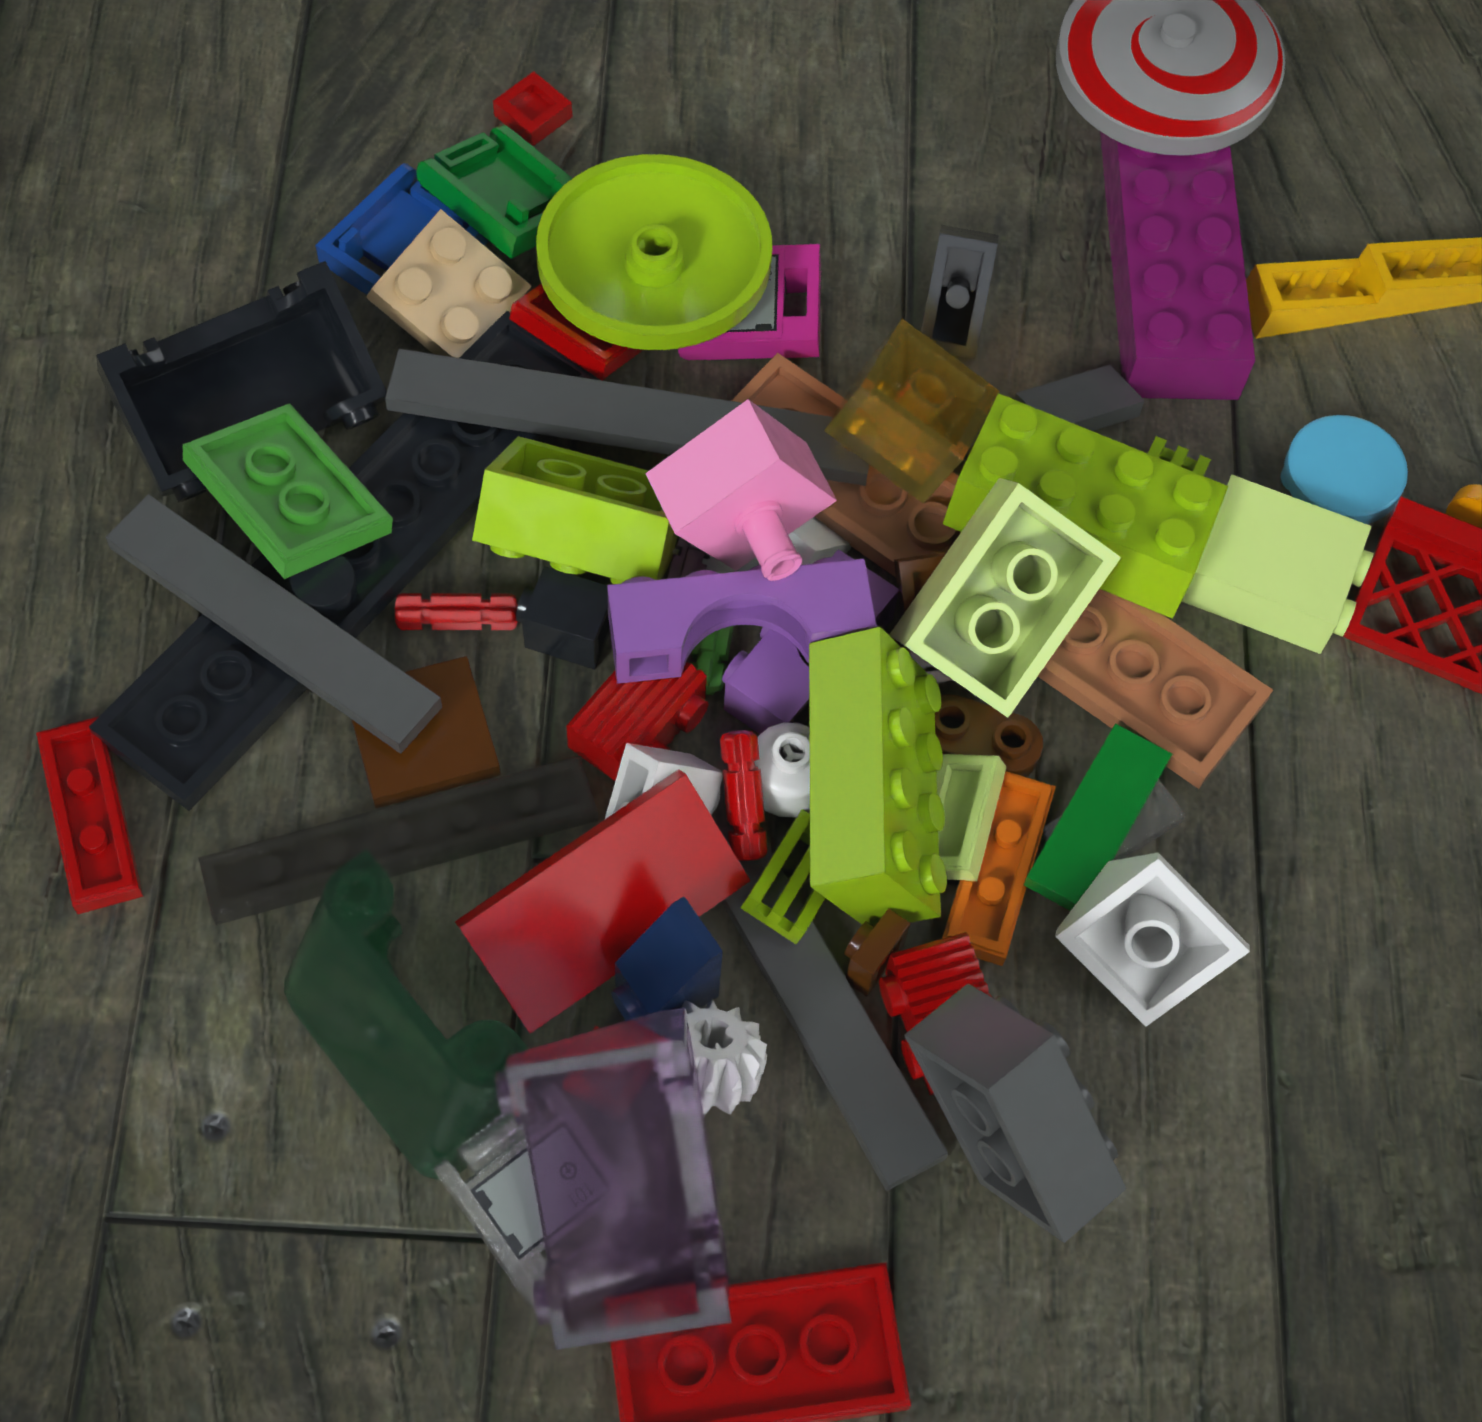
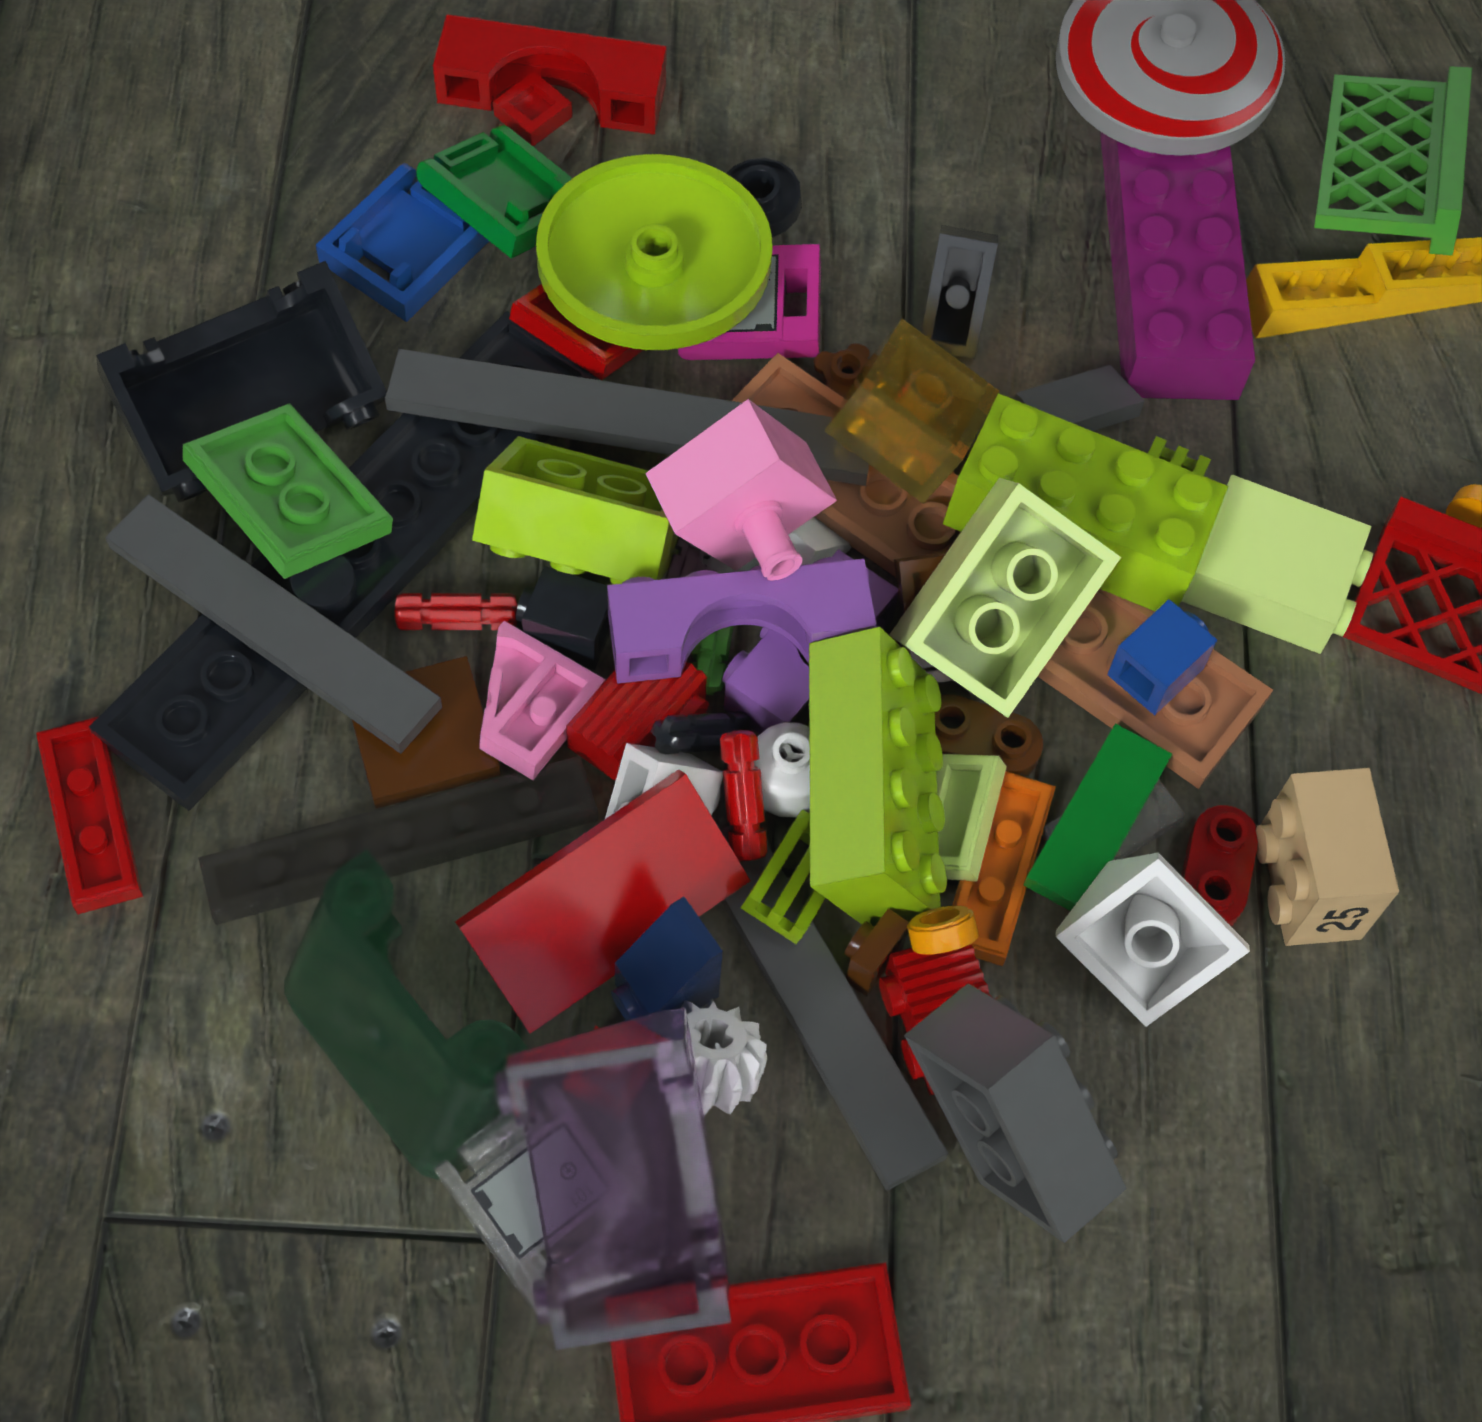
tan plate [366,209,531,358] -> none
medium azure tile [1280,415,1408,524] -> none
none -> red arch [433,14,667,135]
none -> bright pink wing [479,621,606,780]
none -> black axle [651,711,754,754]
none -> black plate [726,158,802,238]
none -> reddish brown plate [814,343,881,403]
none -> light orange tile [907,906,979,954]
none -> blue brick [1107,599,1217,716]
none -> red plate [1181,805,1258,926]
none -> tan brick [1256,768,1399,946]
none -> bright green fence [1314,66,1472,256]

